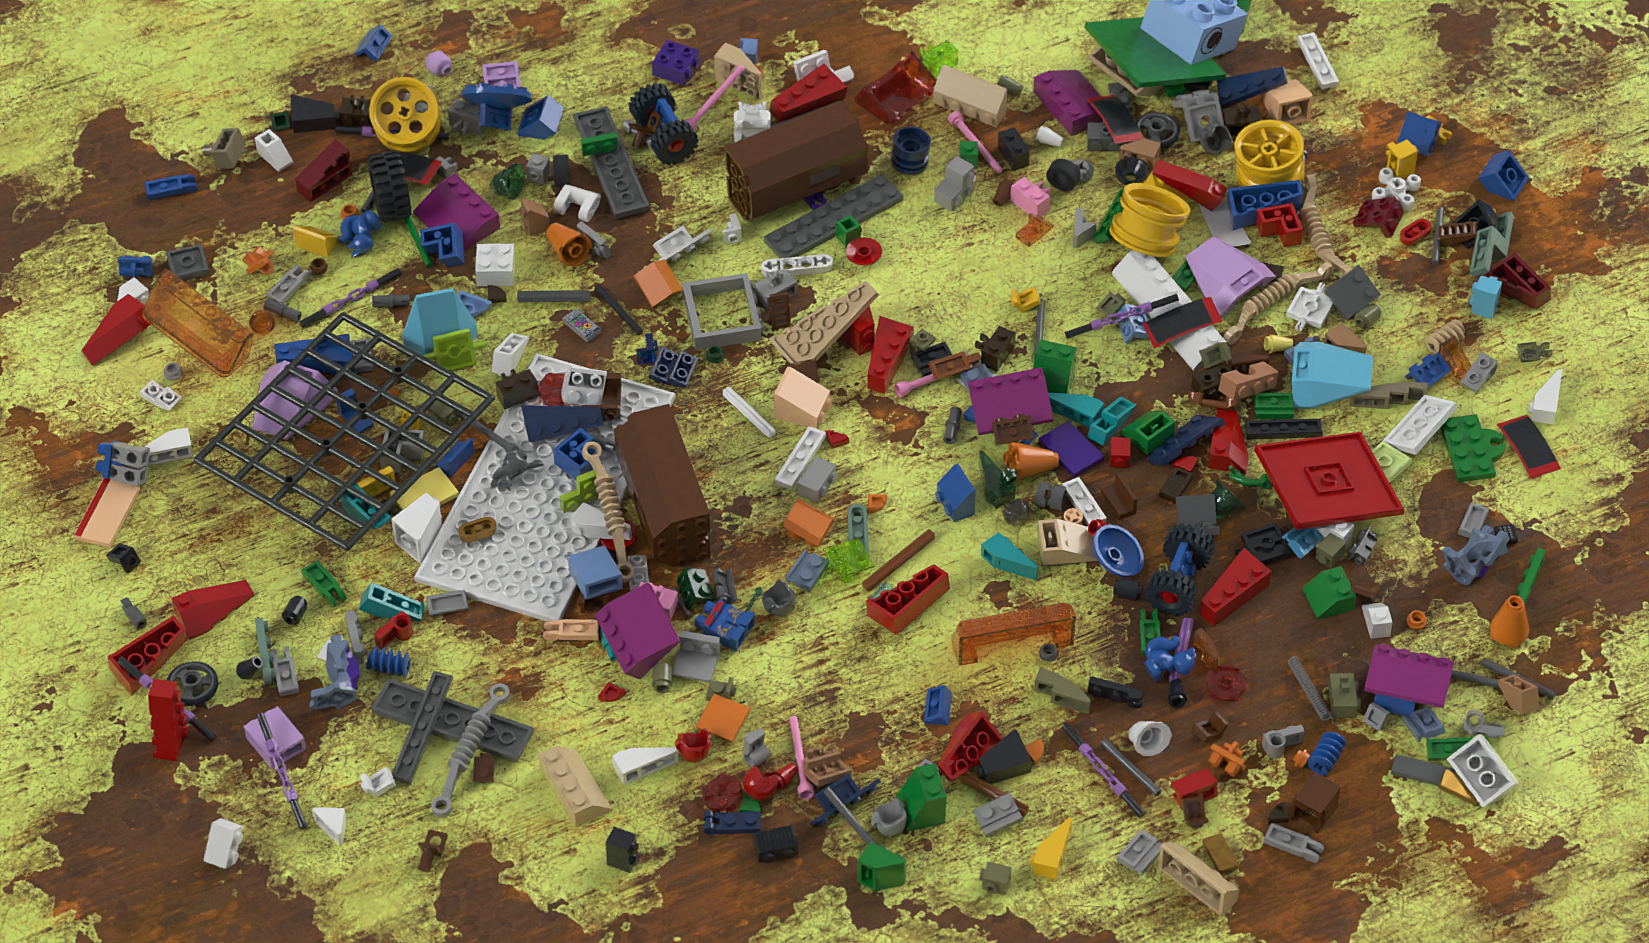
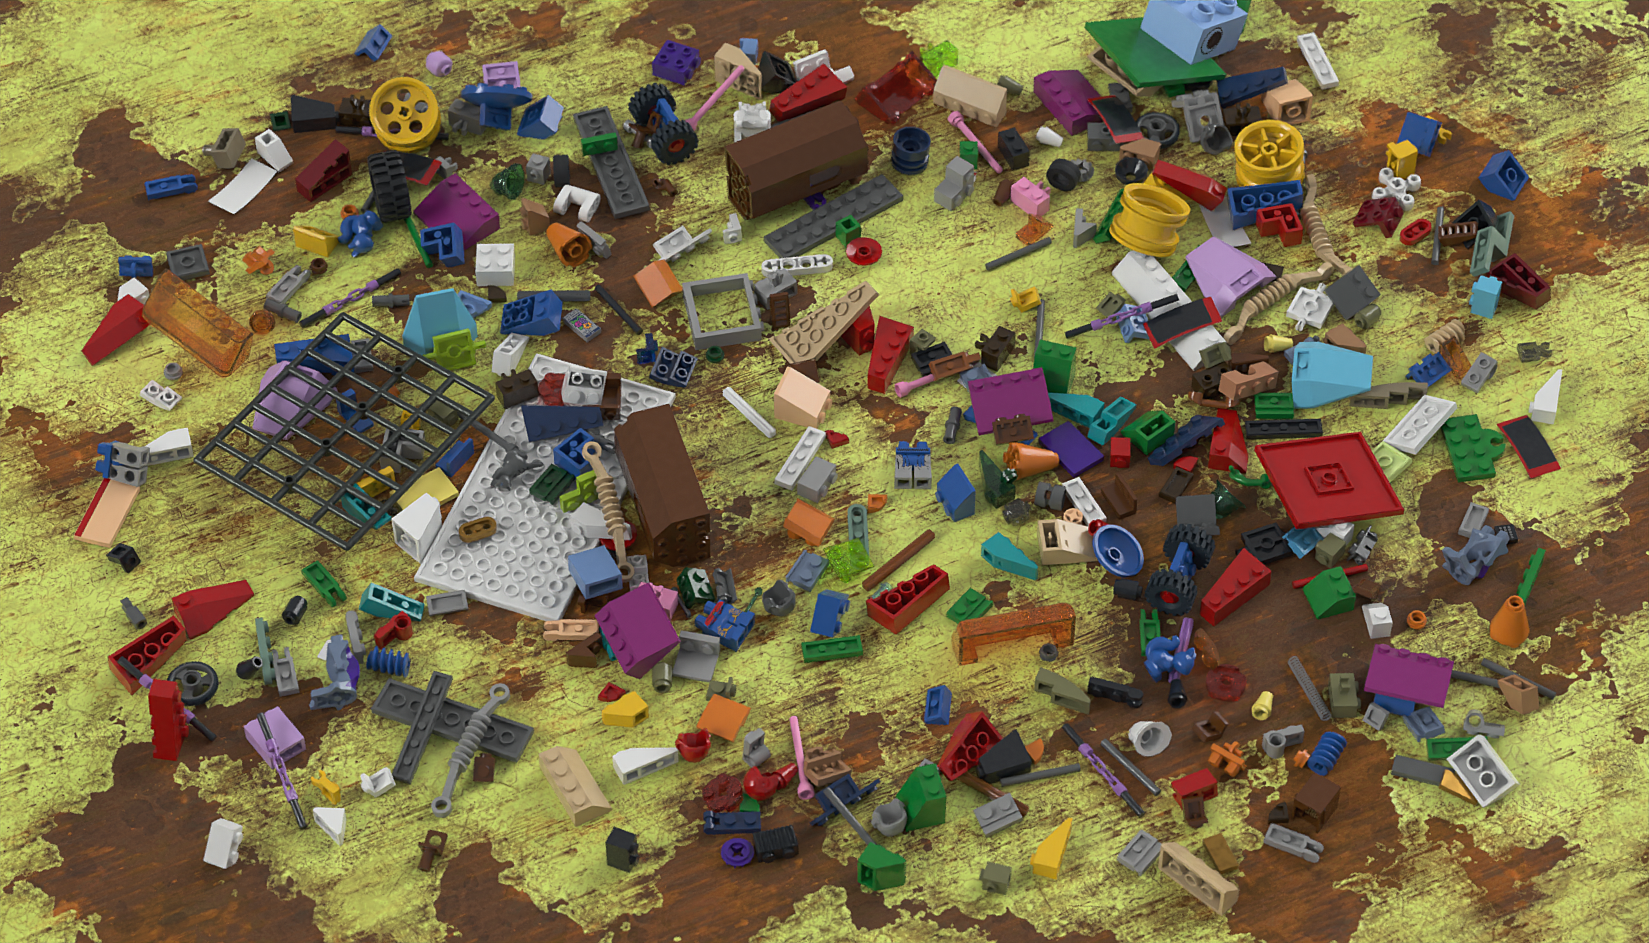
none -> white sticker [209,159,277,214]
none -> yellow plate [310,770,341,805]
none -> blue slope [500,289,563,336]
none -> dark green plate [529,463,575,505]
none -> reddish brown slope [566,632,603,668]
none -> yellow slope [602,691,649,728]
none -> reddish brown arm [652,178,678,197]
none -> dark purple gear [721,838,754,868]
none -> black slope [758,51,797,95]
none -> green plate [801,635,863,663]
none -> blue brick [810,589,850,638]
none -> hips [894,441,932,489]
none -> green plate [946,588,993,631]
none -> dark grey piece [985,237,1052,271]
none -> dark grey piece [1000,763,1081,787]
none -> light yellow cone [1252,691,1273,720]
none -> red bar [1292,564,1368,589]

